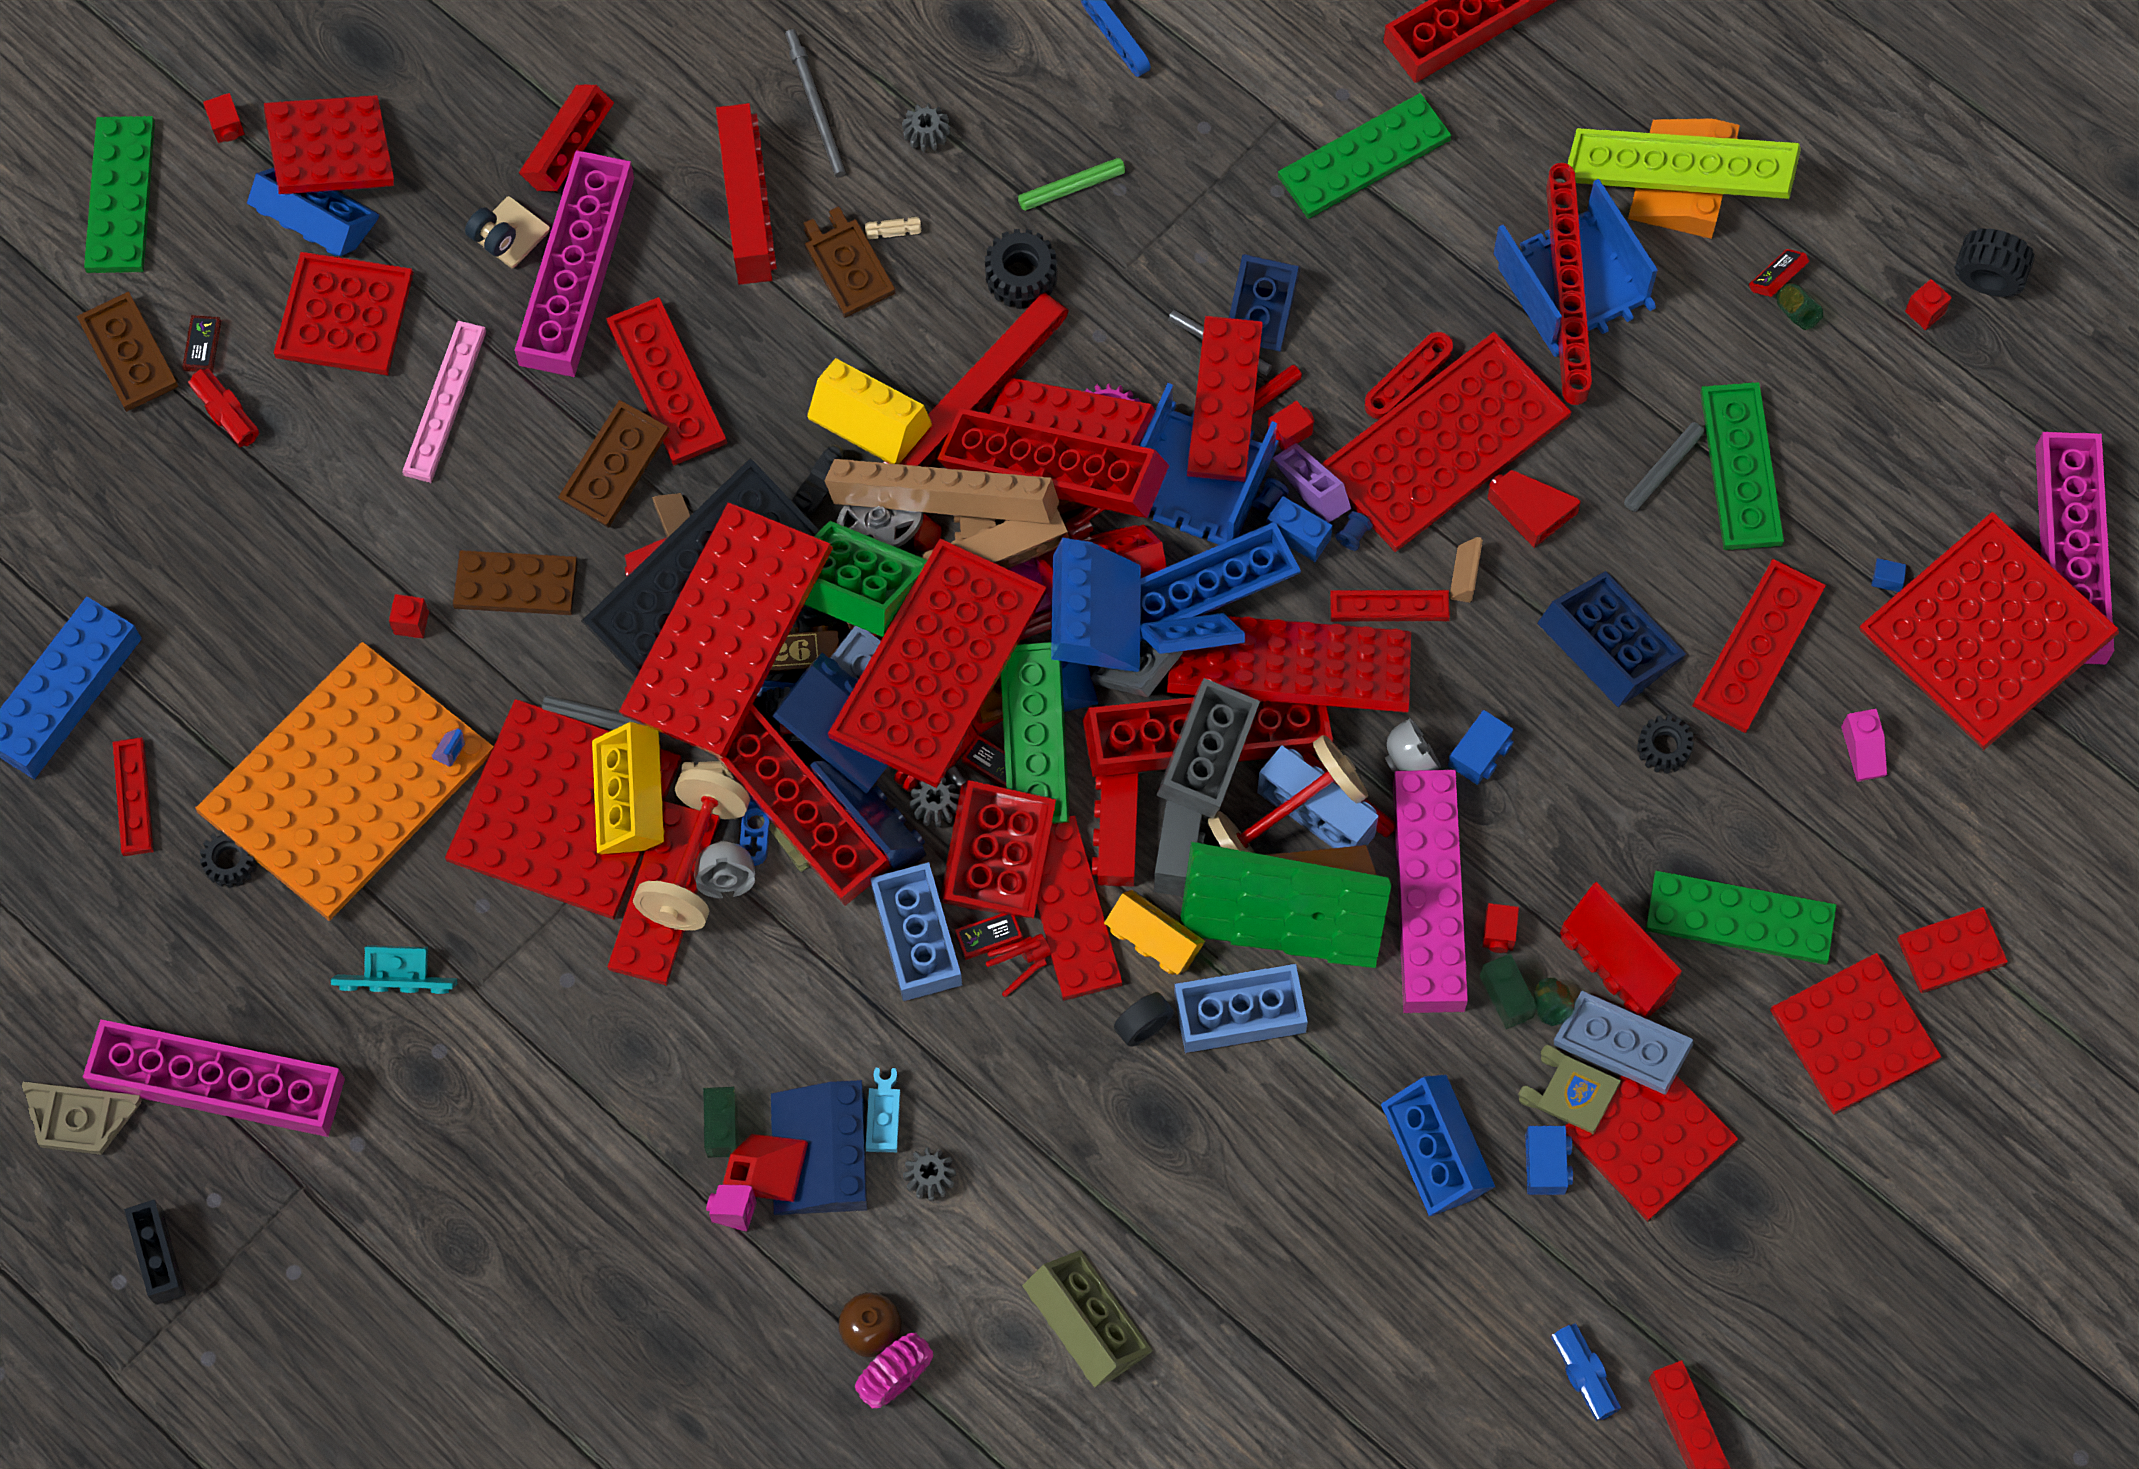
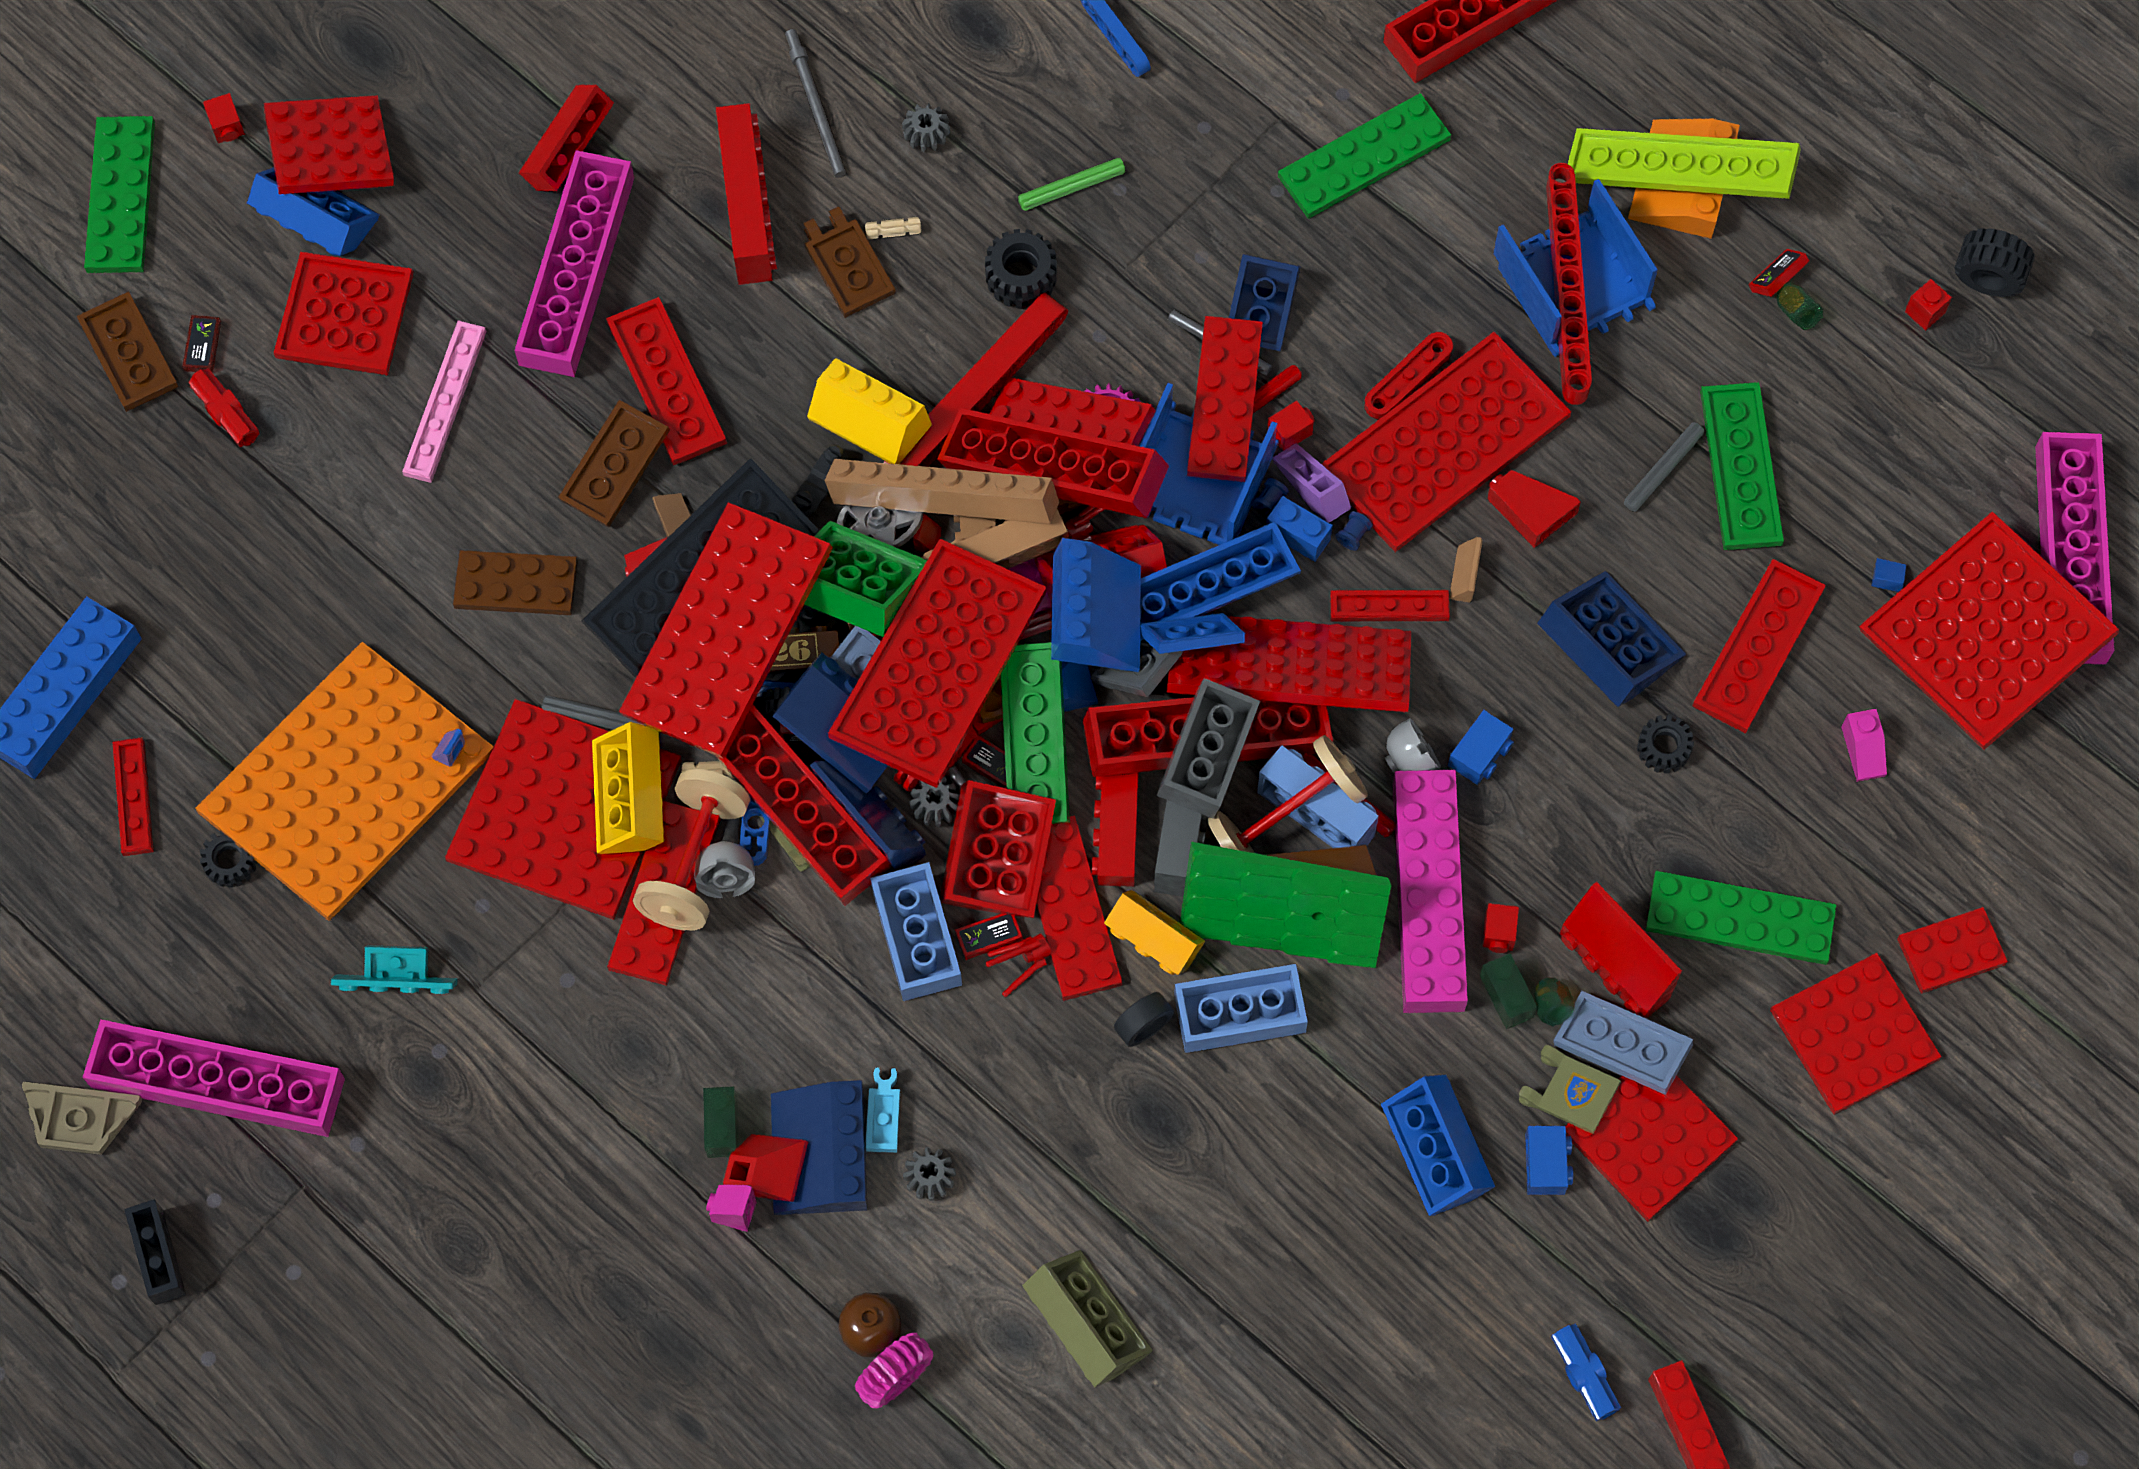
red brick [389,594,429,639] -> none
tan plate [465,196,550,268] -> none

